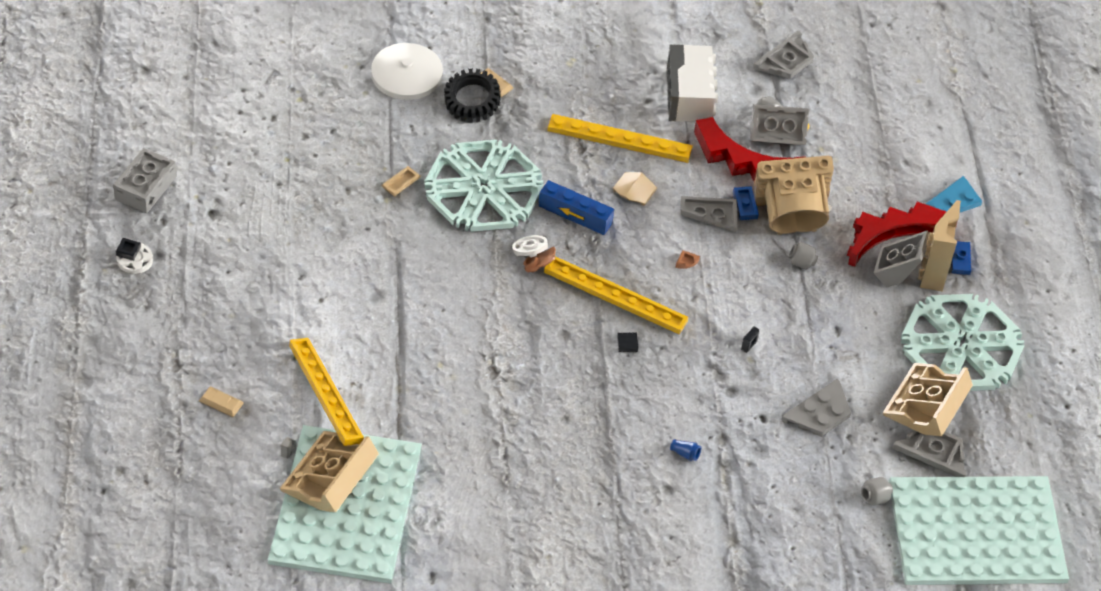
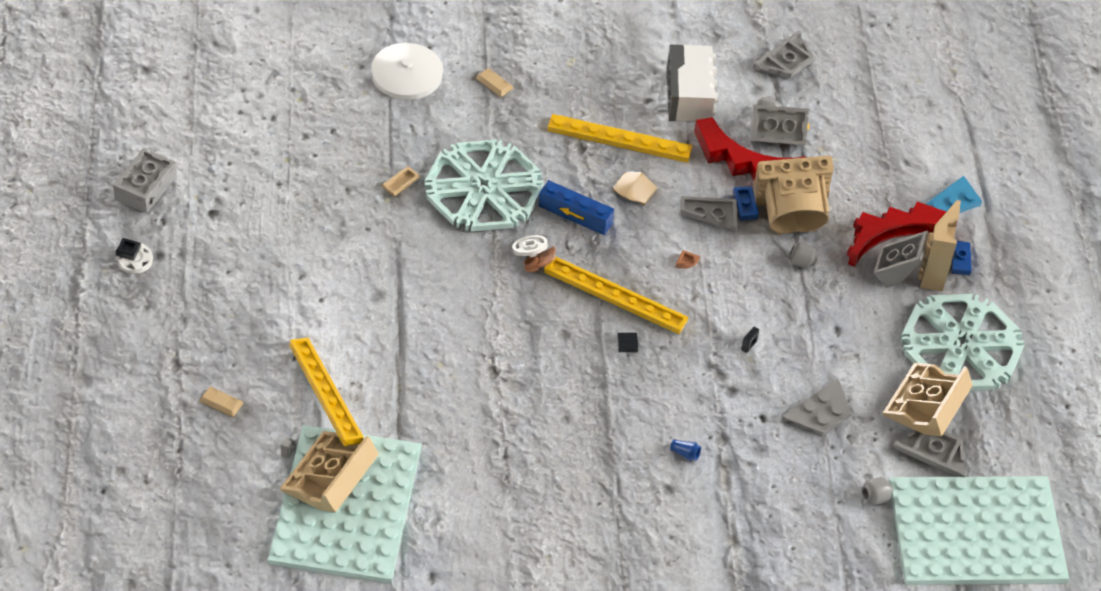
black tyre [444,68,501,123] -> none

